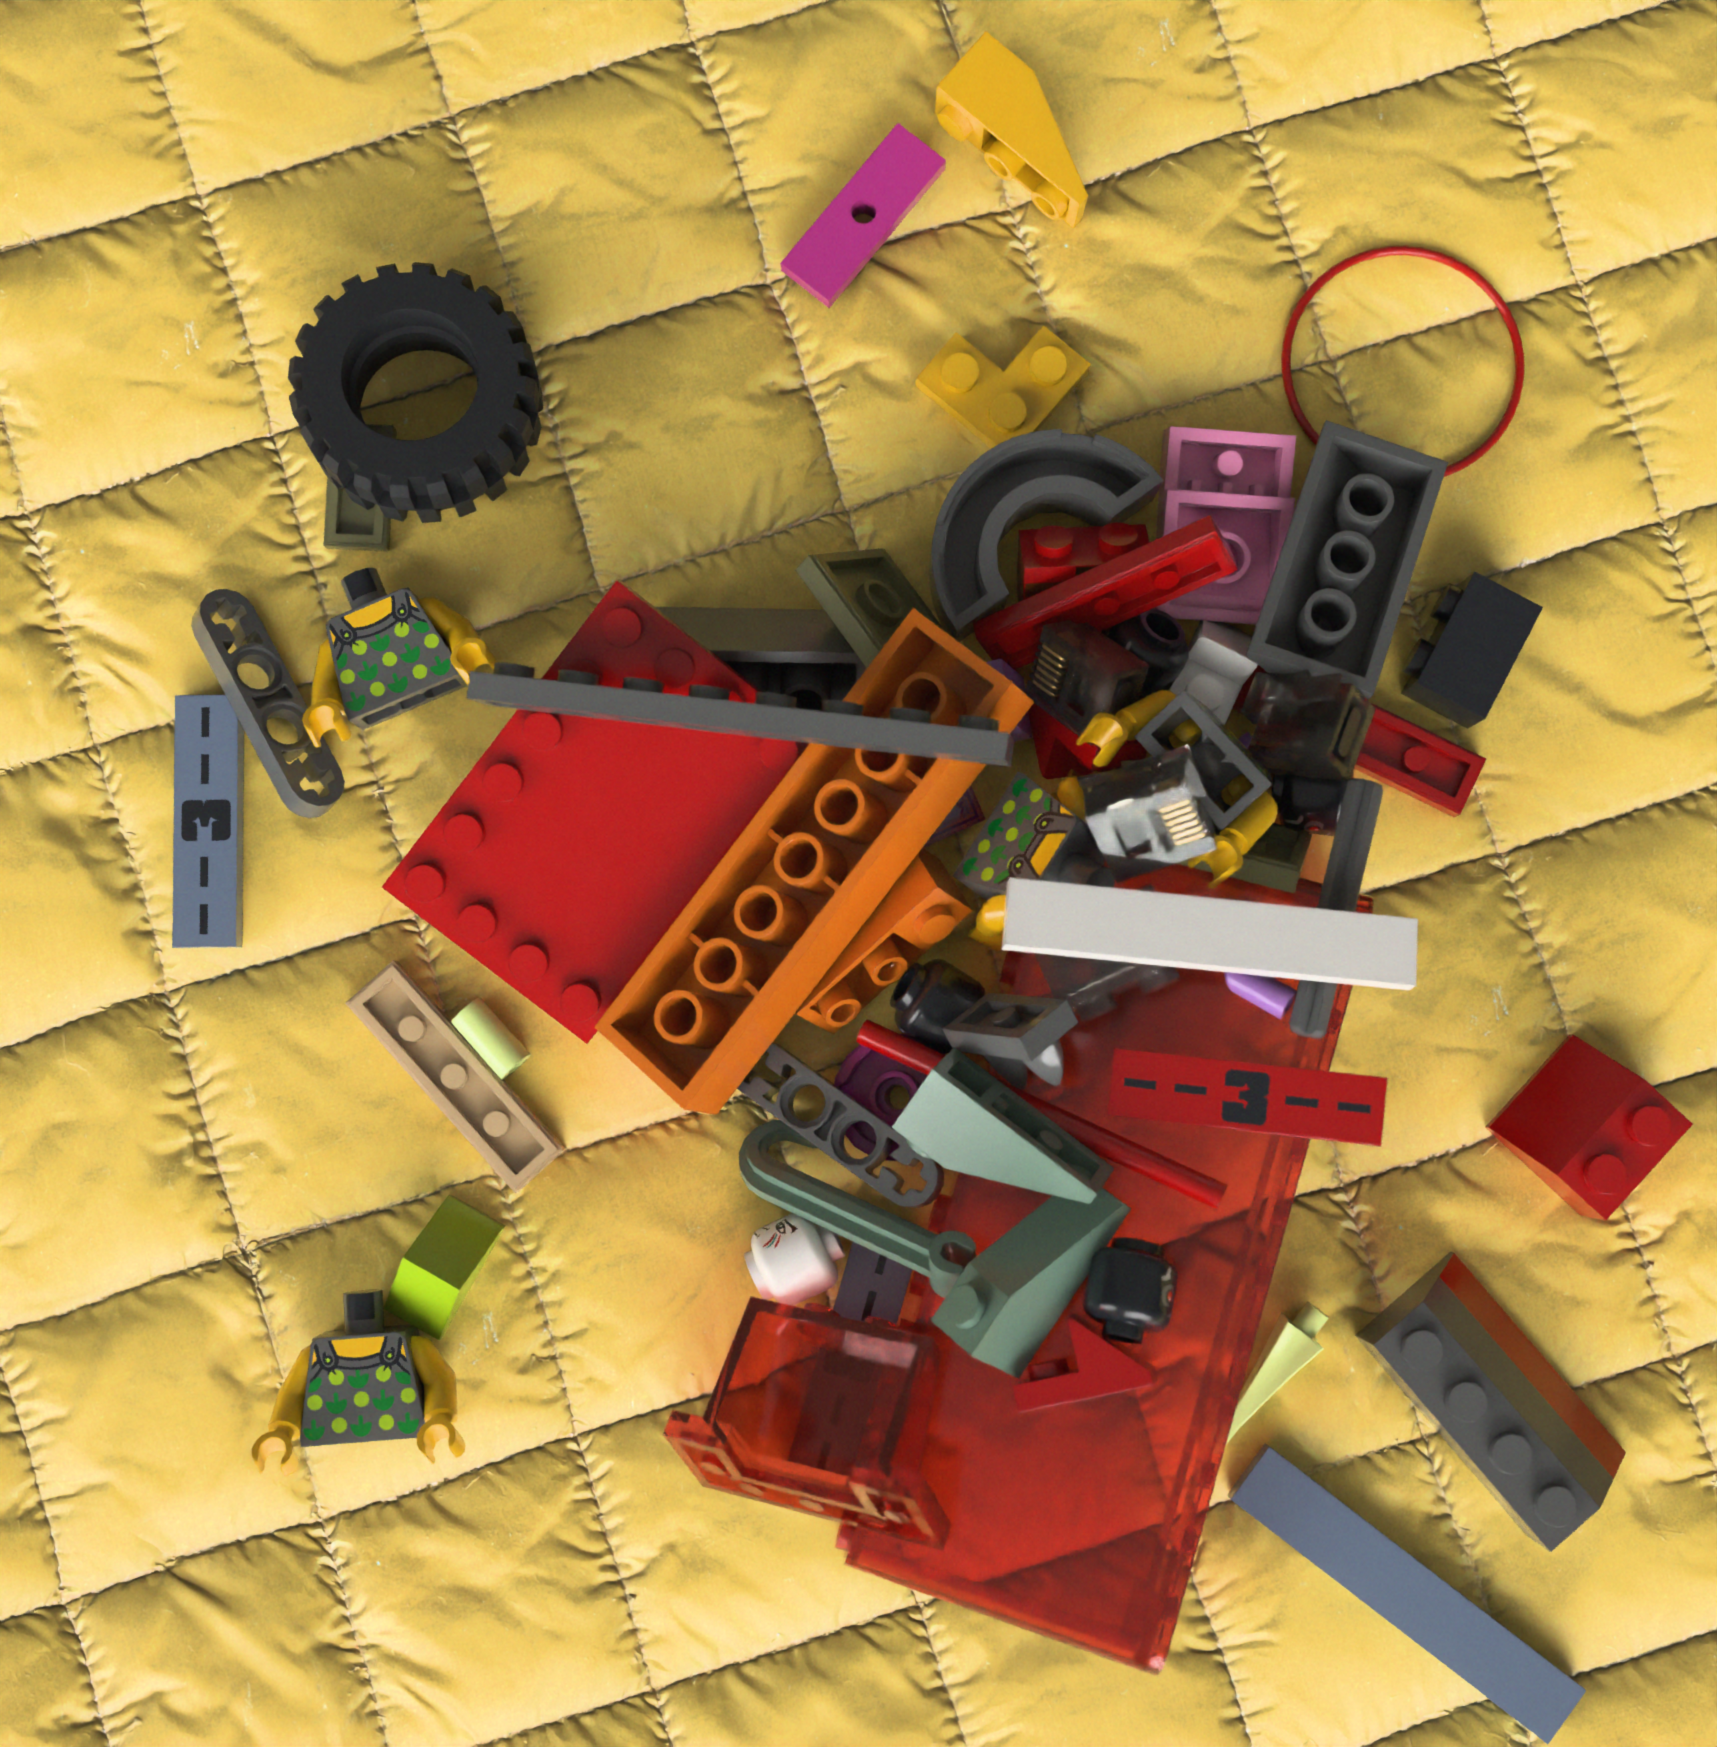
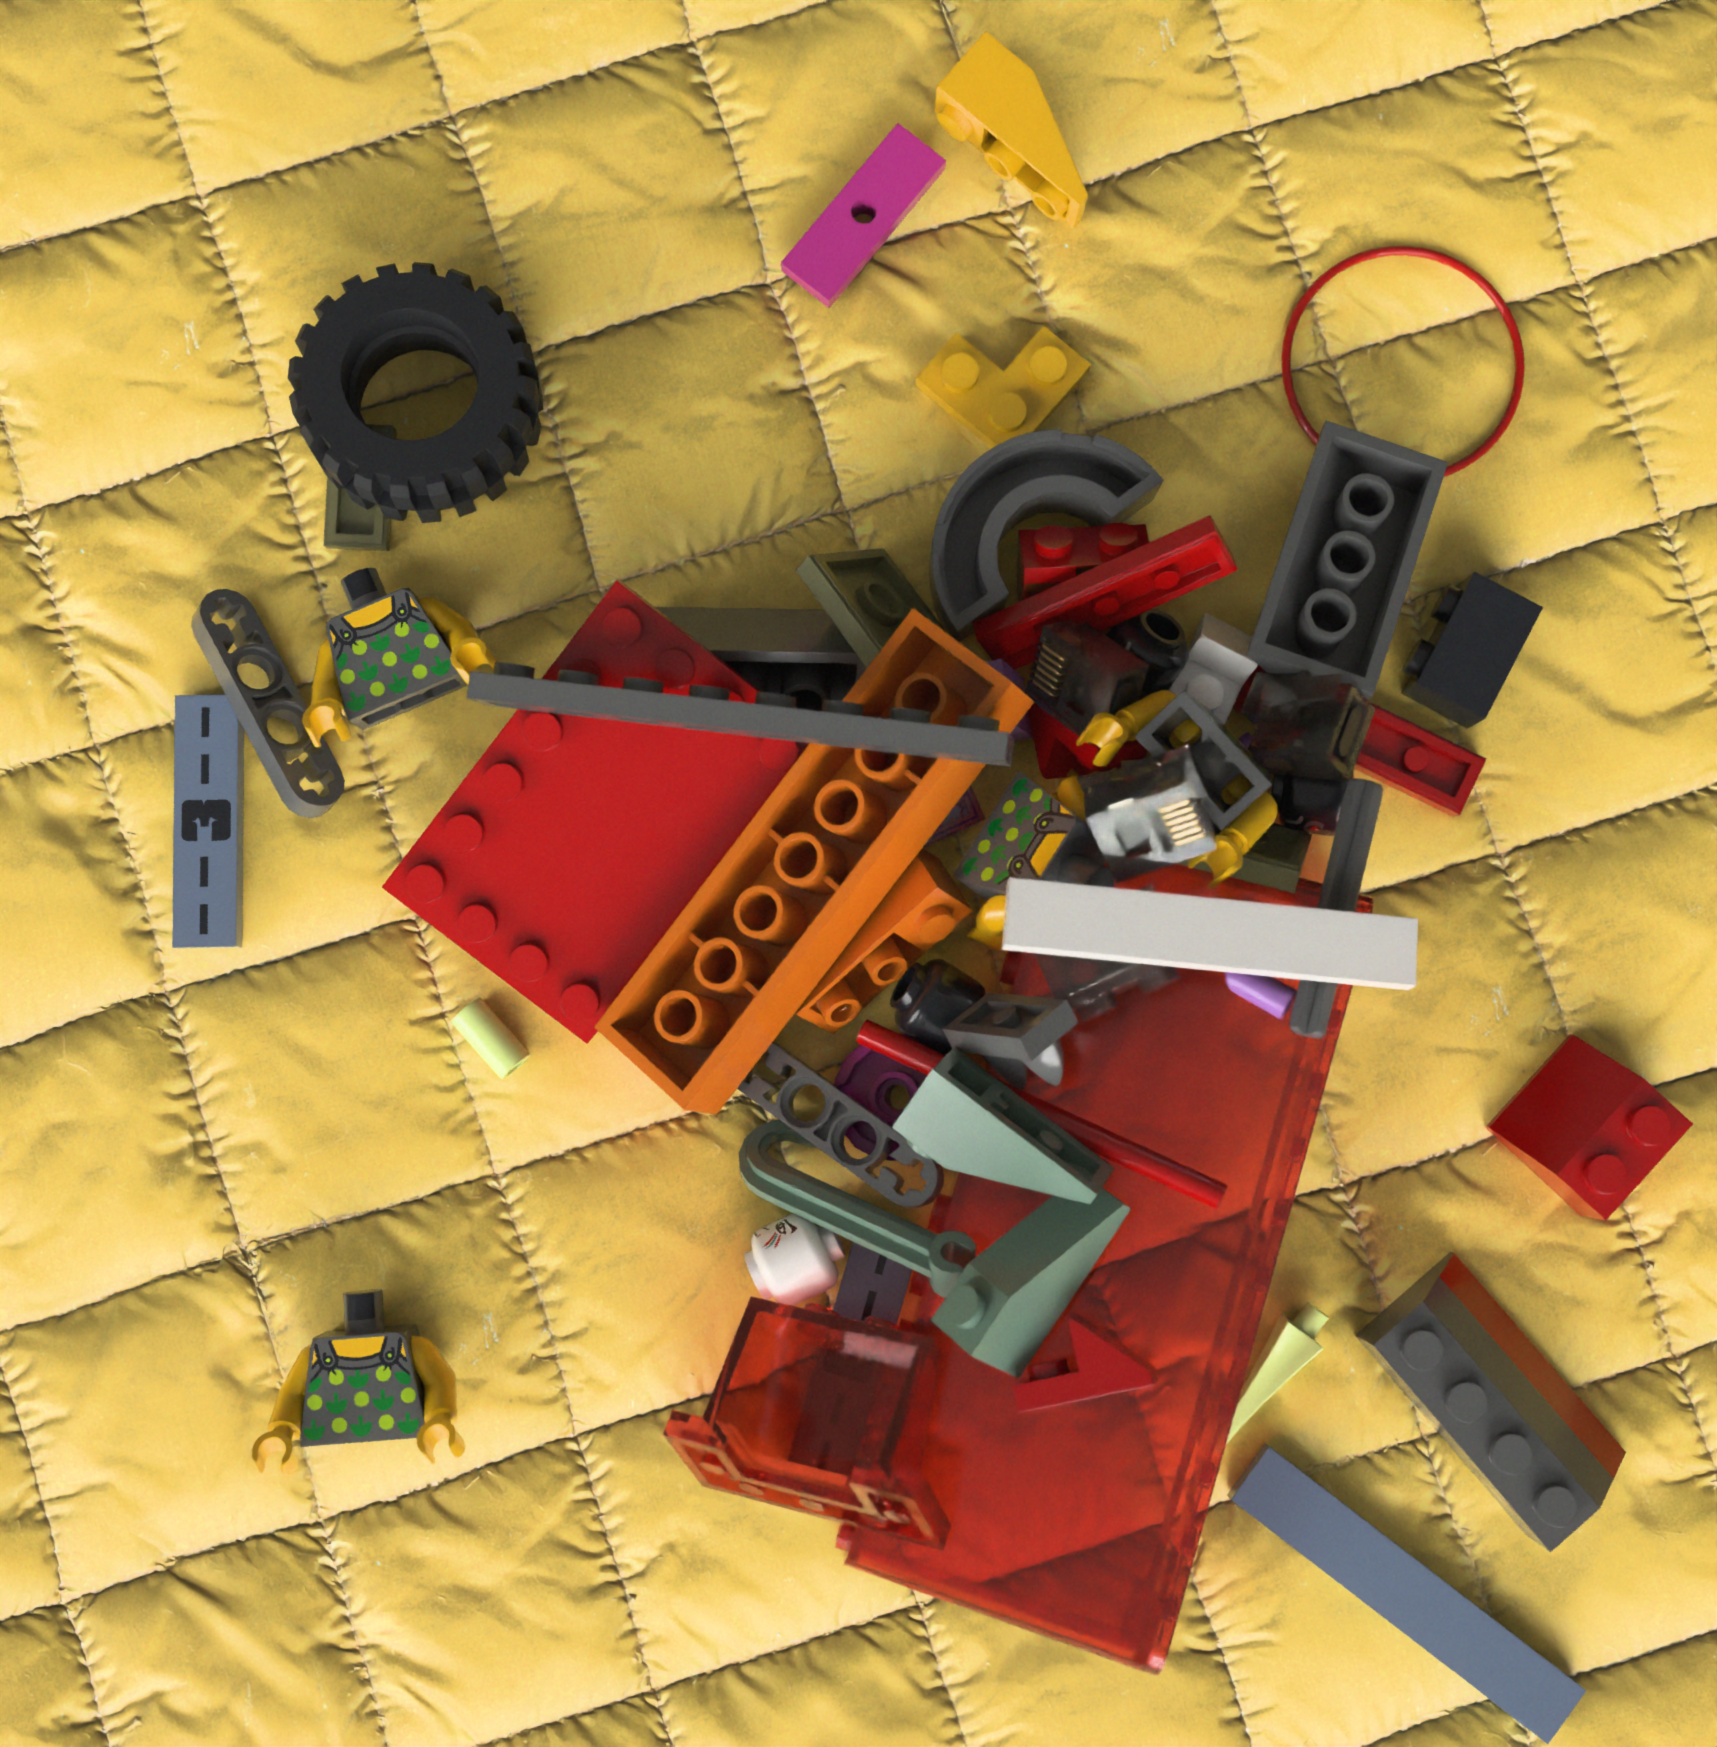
tan tile [345,960,566,1193] -> none
lime slope [384,1195,505,1340] -> none
black head [1083,1237,1178,1344] -> none
red tile [1107,1048,1388,1147] -> none
bright pink slope [1155,426,1296,624] -> none

